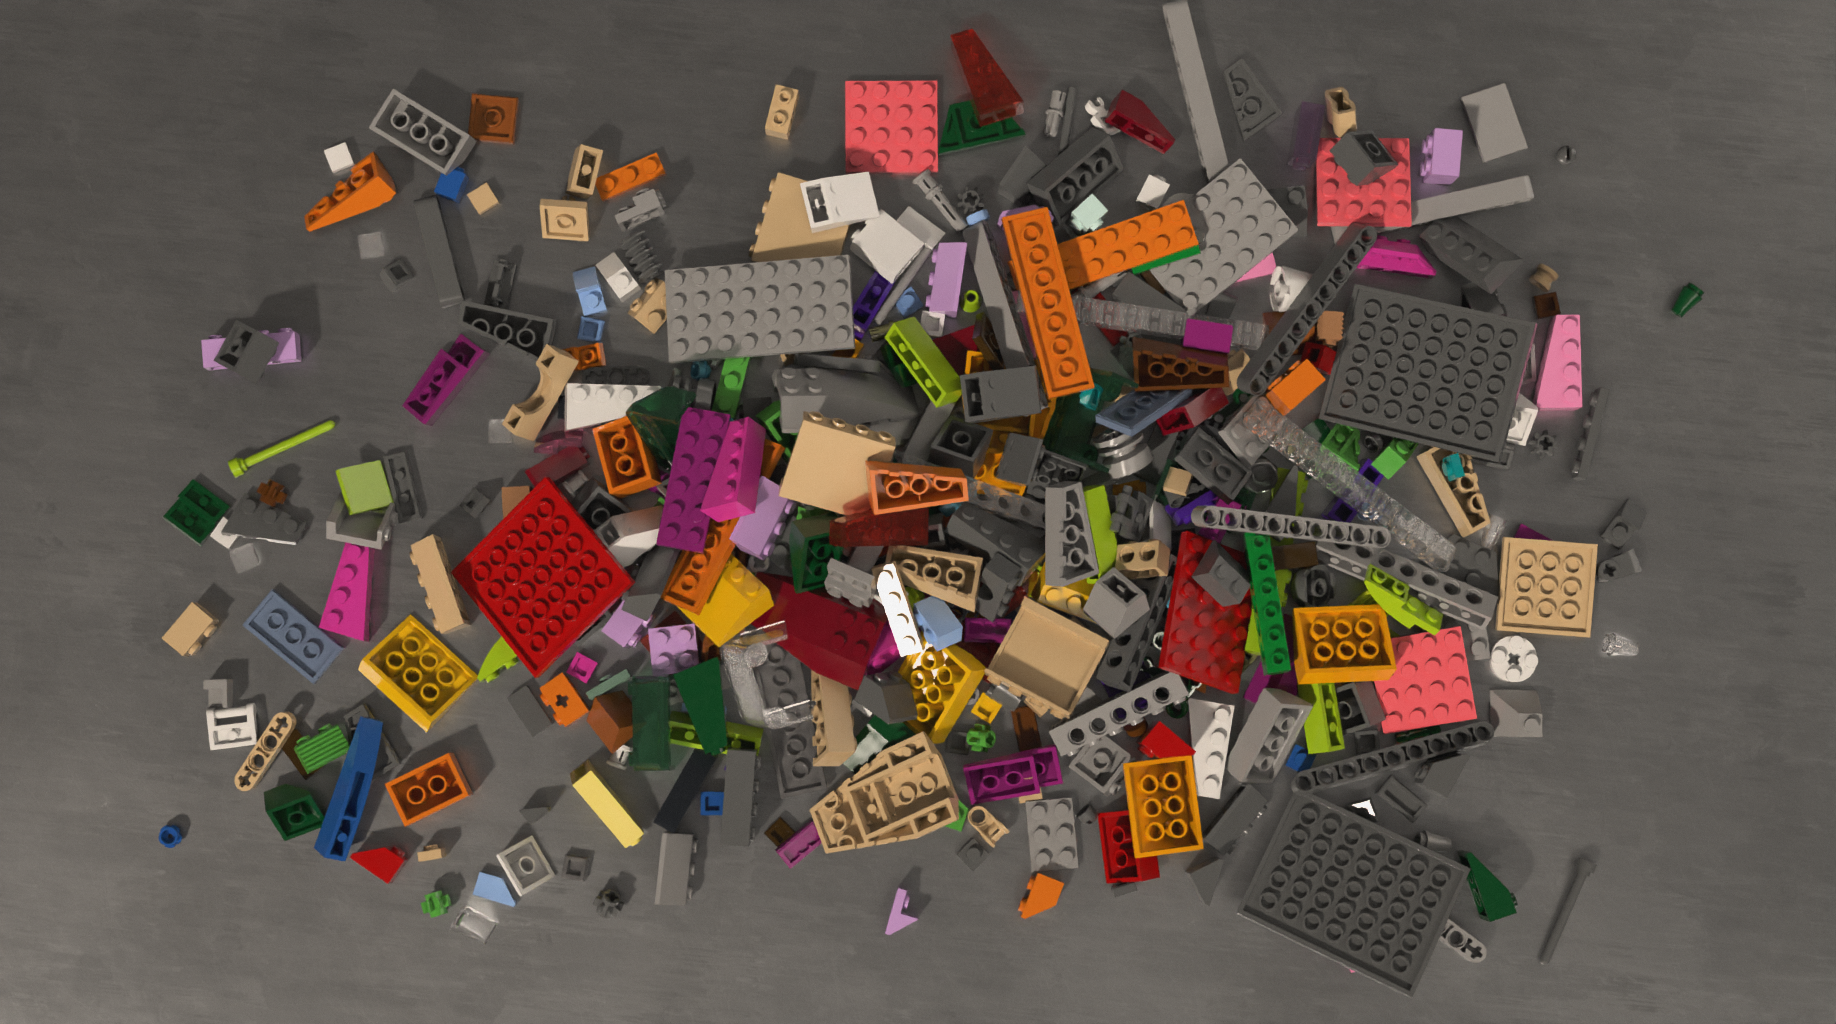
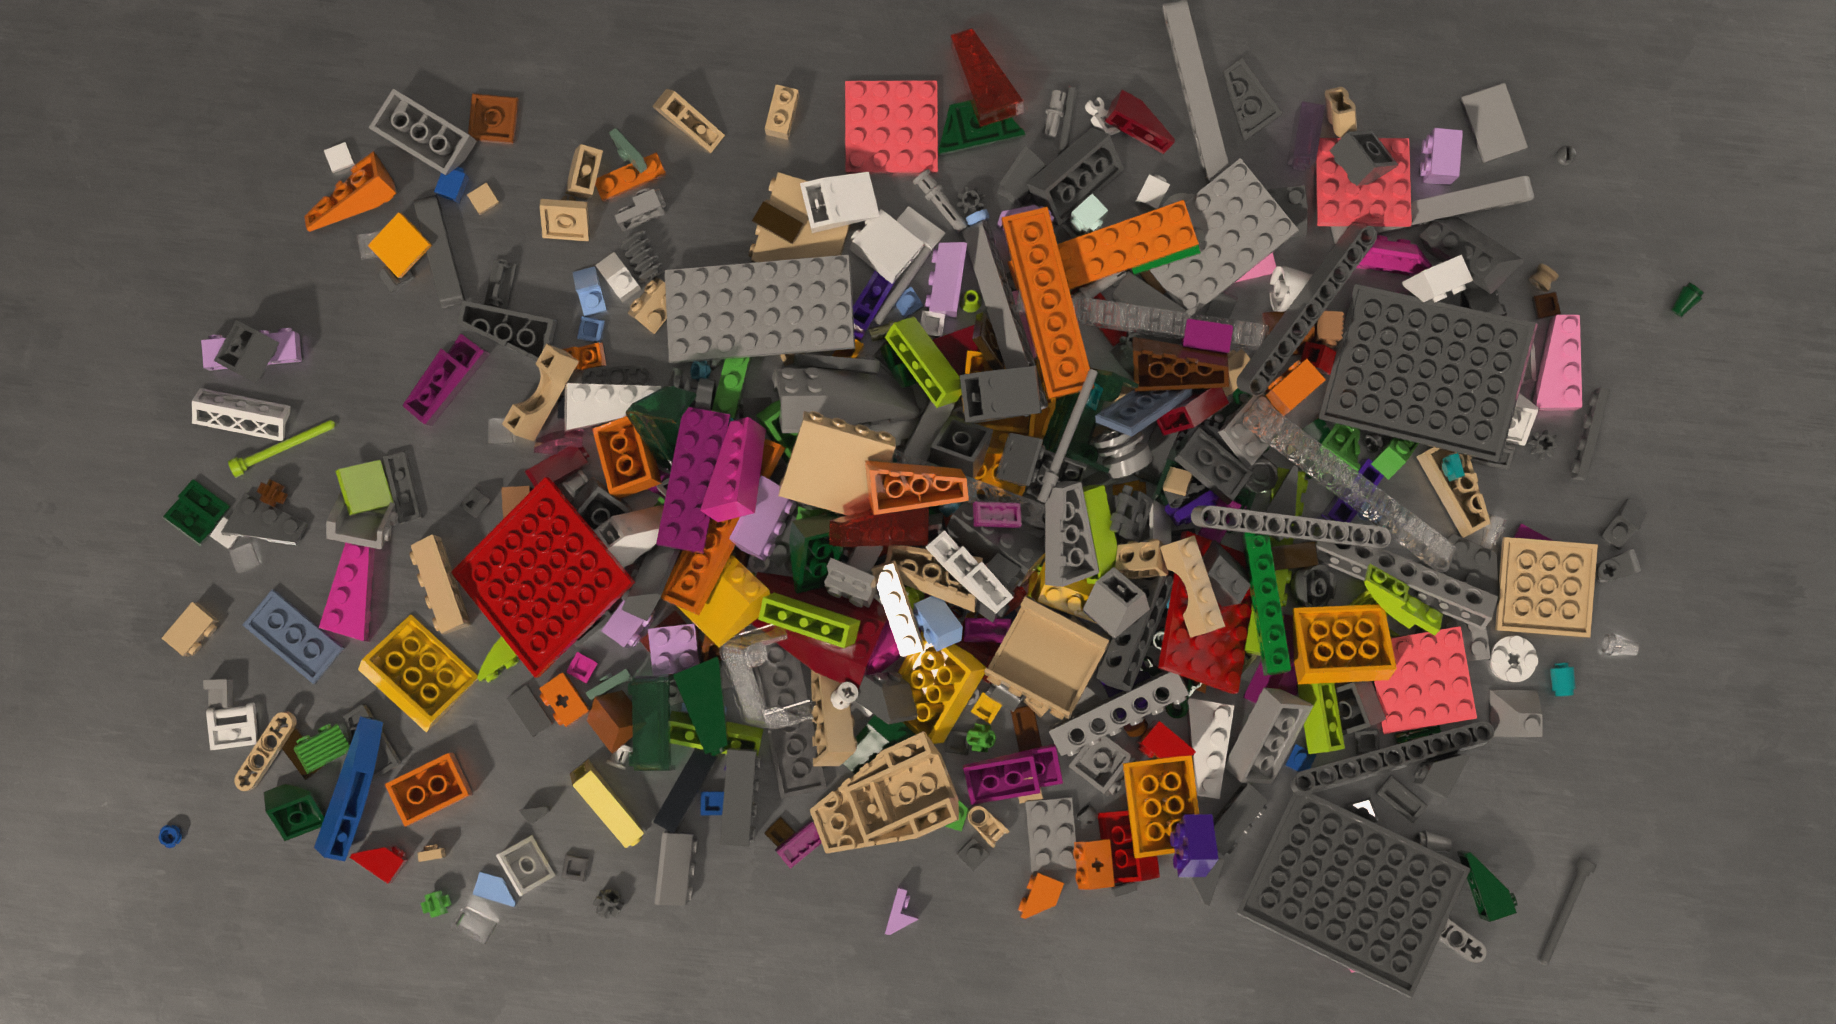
none -> white fence [192,388,291,441]
none -> light orange tile [368,212,432,278]
none -> sand green plate [609,128,647,173]
none -> tan slope [652,89,725,153]
none -> dark brown tile [752,201,804,245]
none -> lime brick [758,593,860,648]
none -> white bush [830,682,858,710]
none -> white slope [925,530,1014,613]
none -> magenta plate [973,501,1022,528]
none -> light grey bar [1037,369,1098,503]
none -> orange brick [1073,839,1114,890]
none -> tan arch [1160,535,1225,638]
none -> dark purple brick [1170,814,1219,877]
none -> white slope [1402,255,1473,303]
none -> teal brick [1550,662,1576,697]

